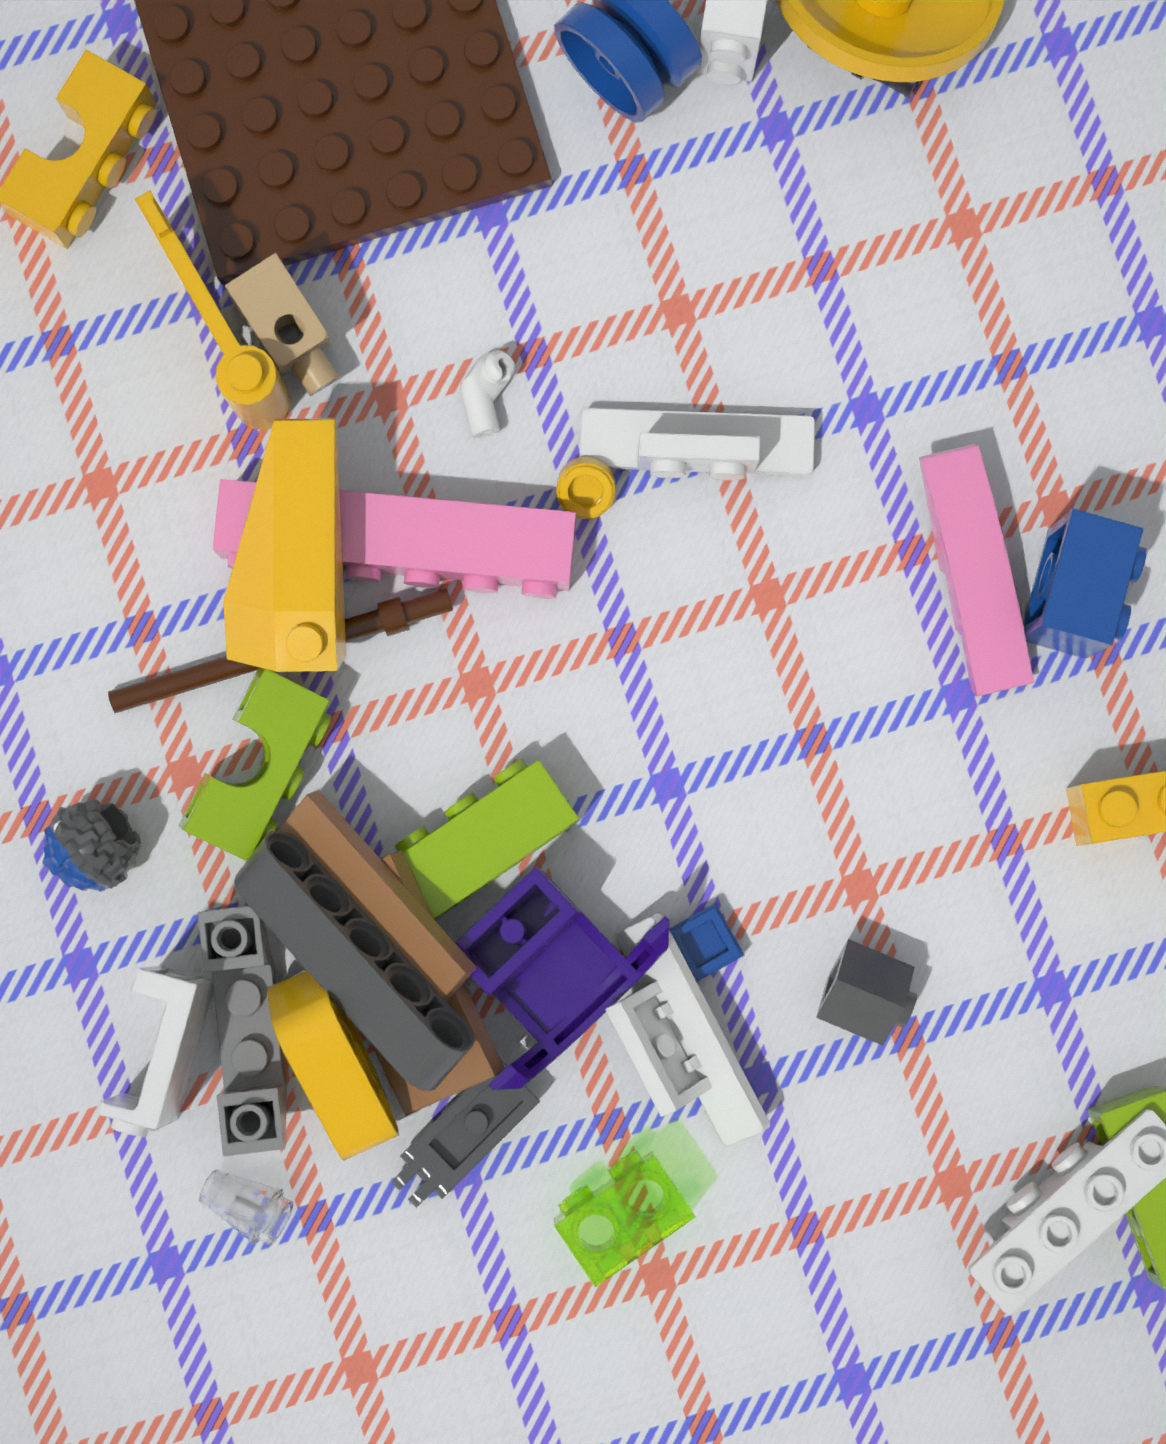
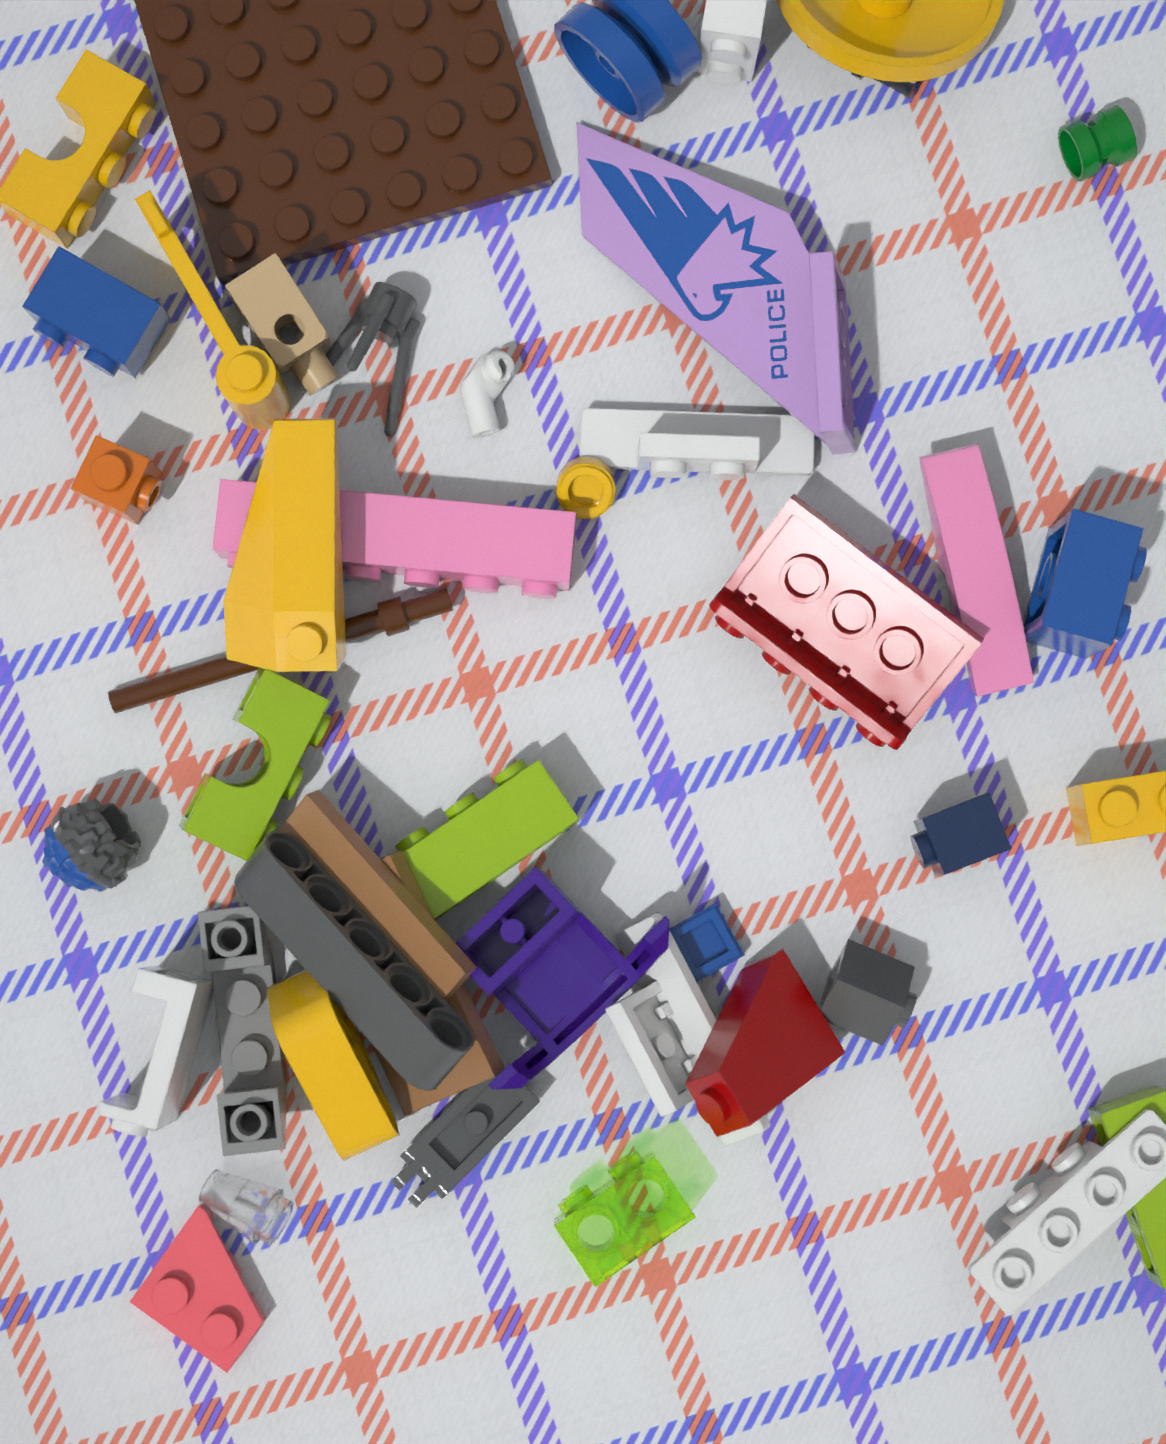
none -> blue brick [22,246,171,378]
none -> orange brick [71,435,163,525]
none -> coral wing [130,1203,266,1373]
none -> dark grey plant [325,282,420,437]
none -> lavender piece [577,123,856,454]
none -> red slope [685,949,846,1137]
none -> bracket [709,494,984,750]
none -> dark blue brick [910,793,1012,876]
none -> green wheel [1058,105,1137,182]

